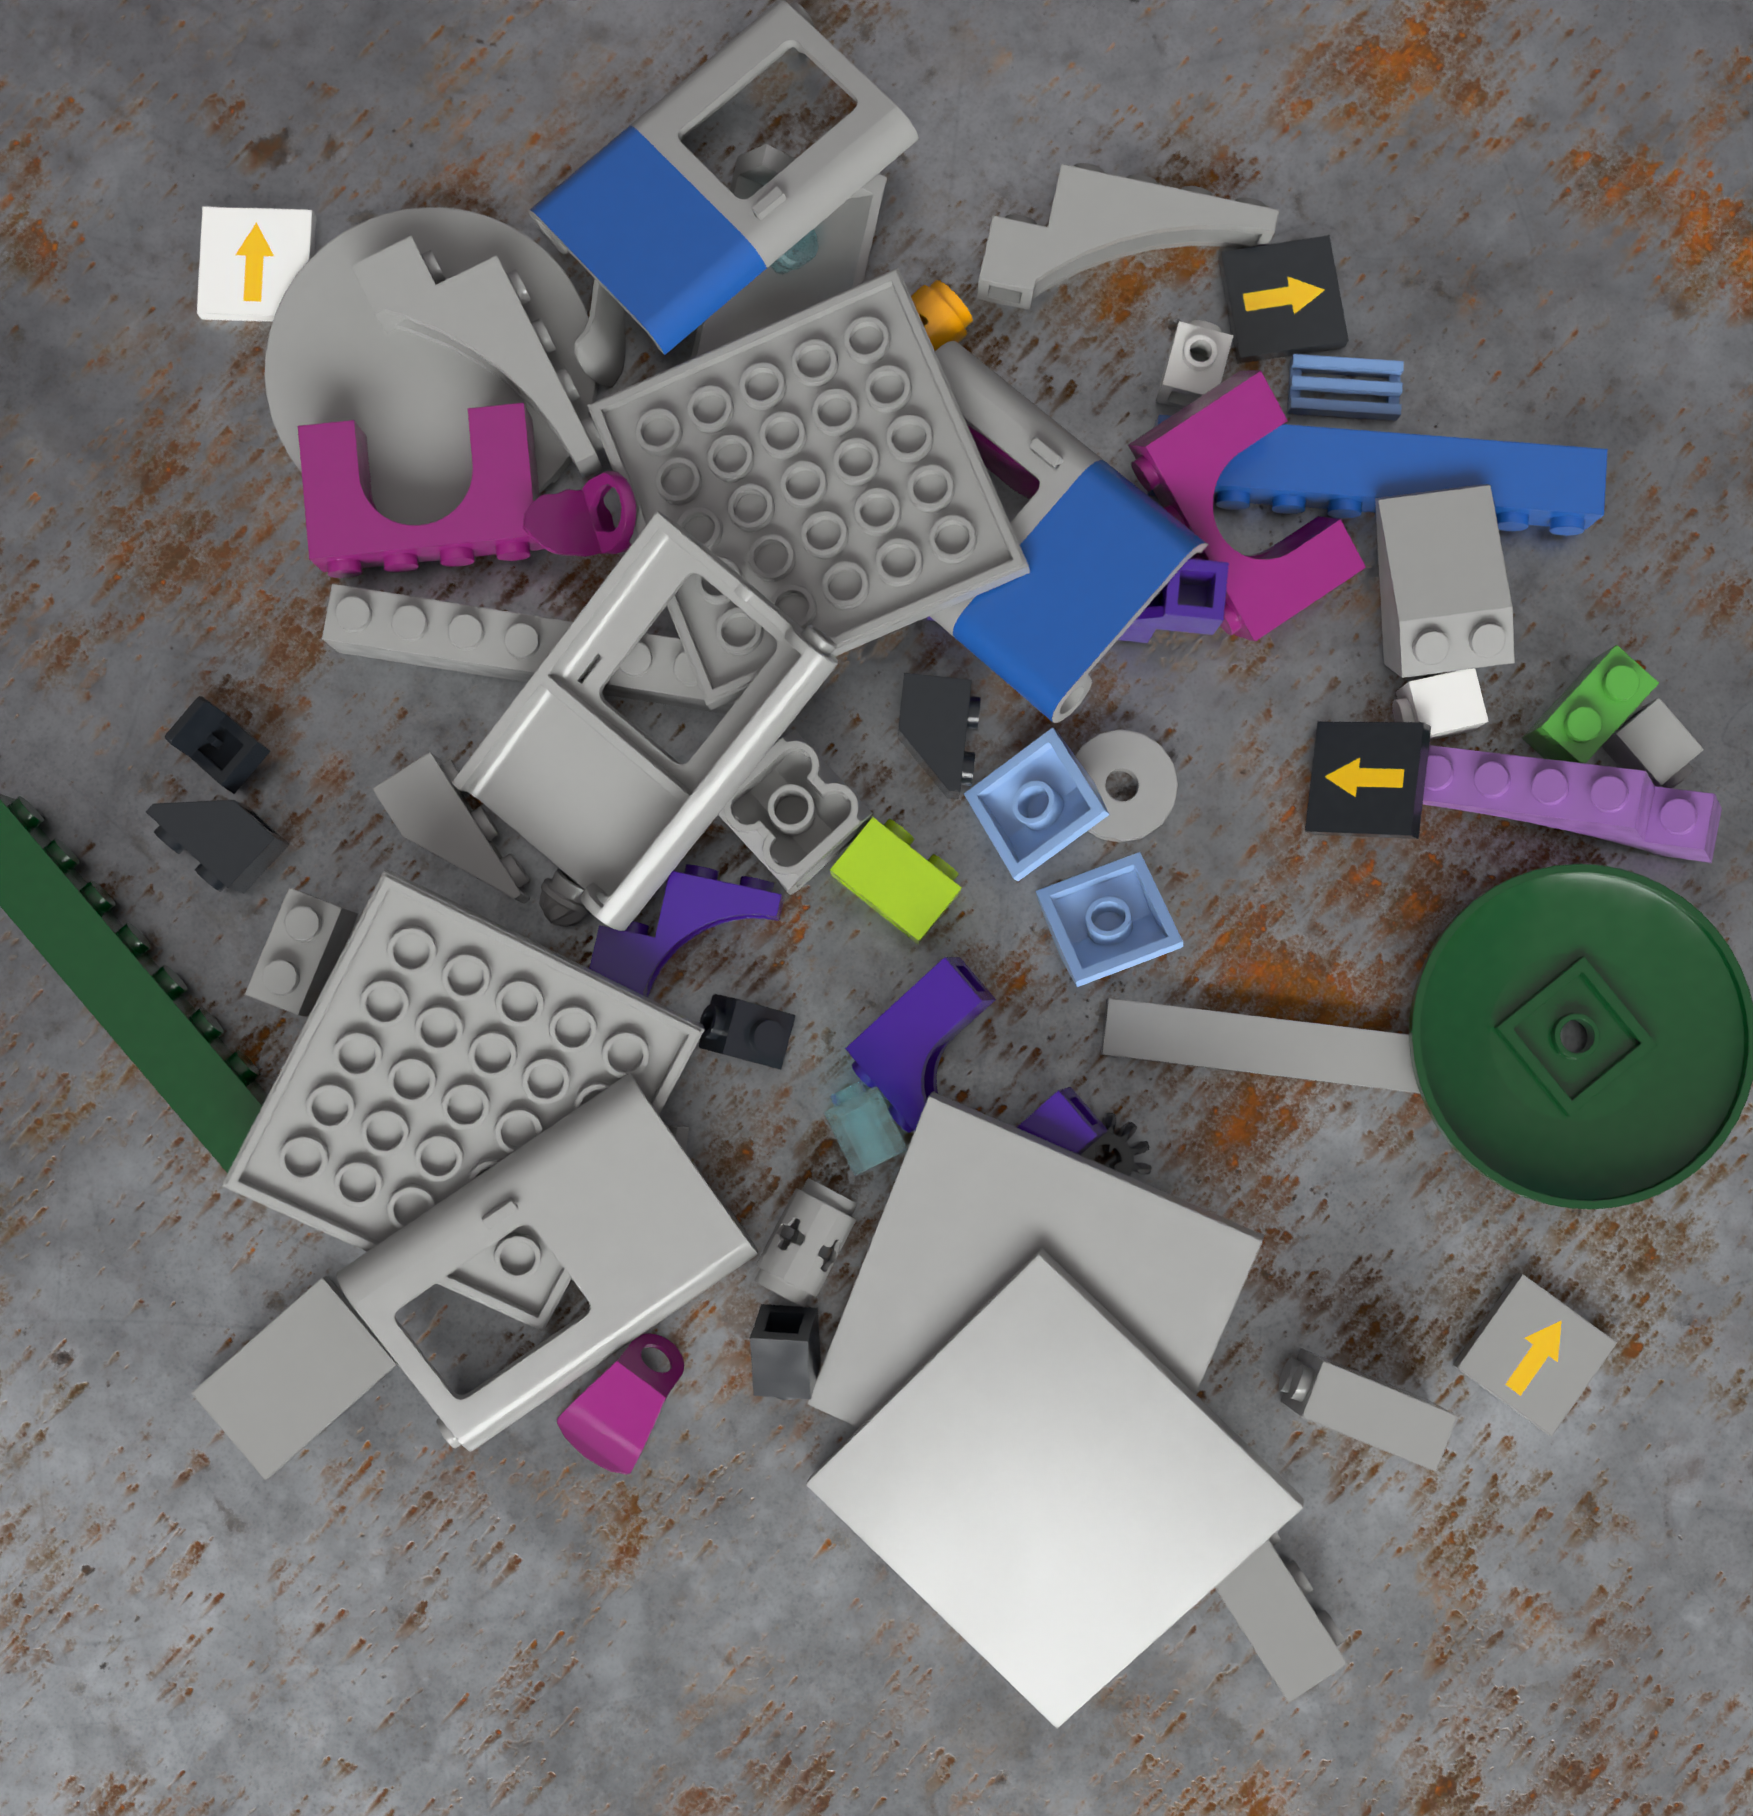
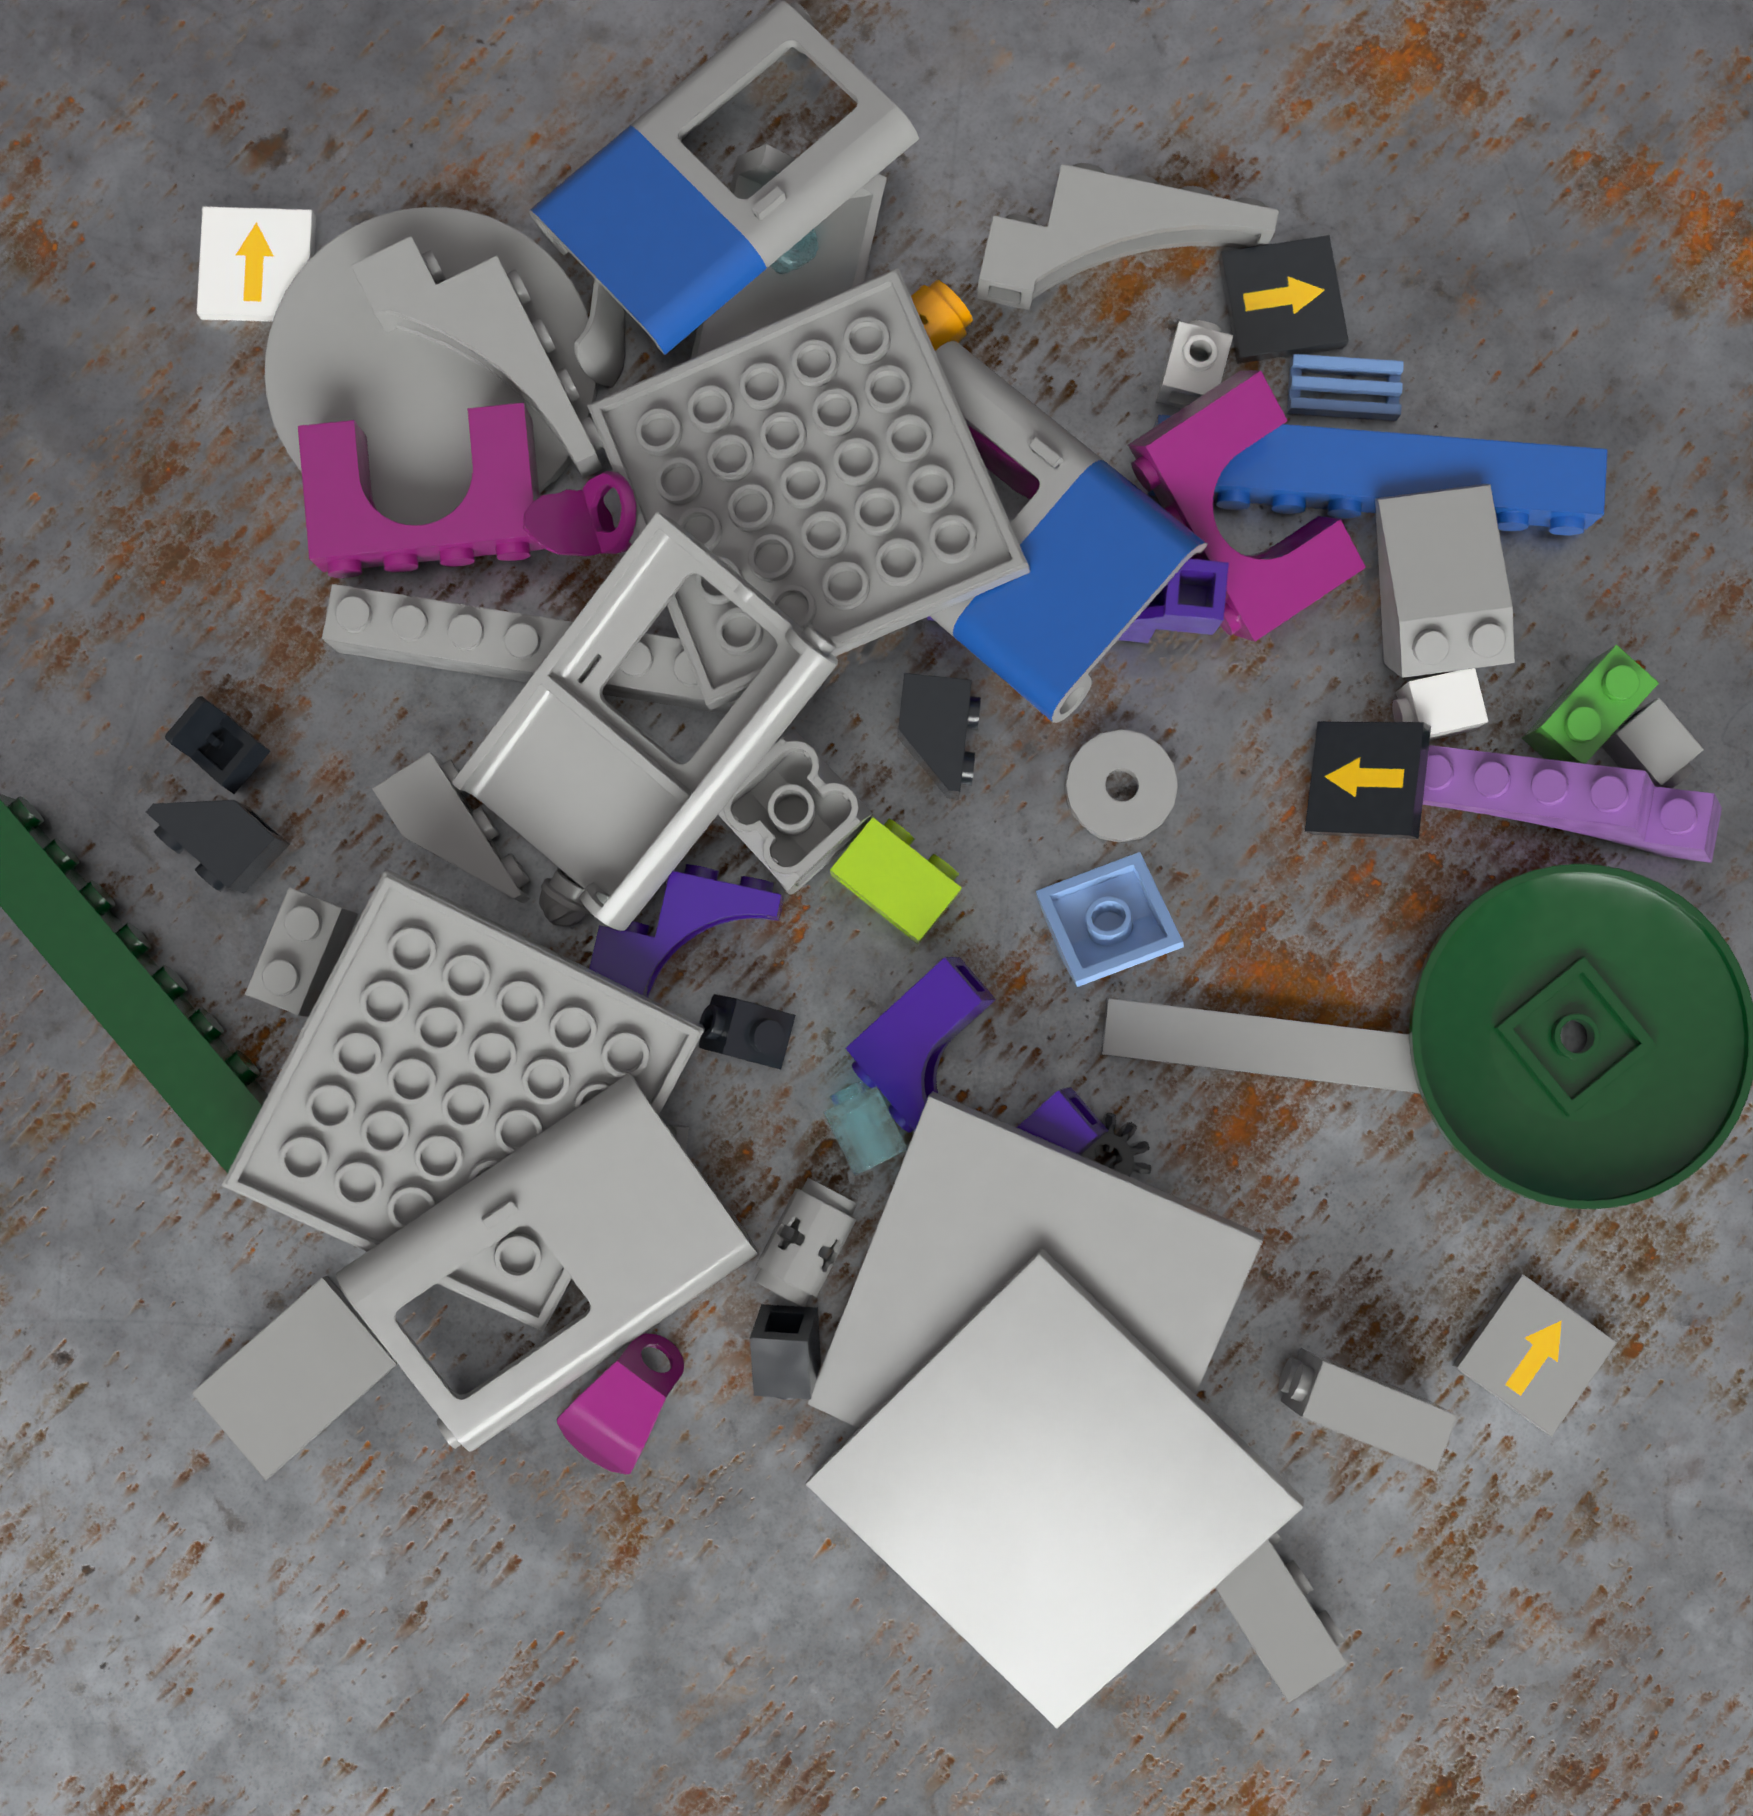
light blue slope [964,727,1110,881] -> none

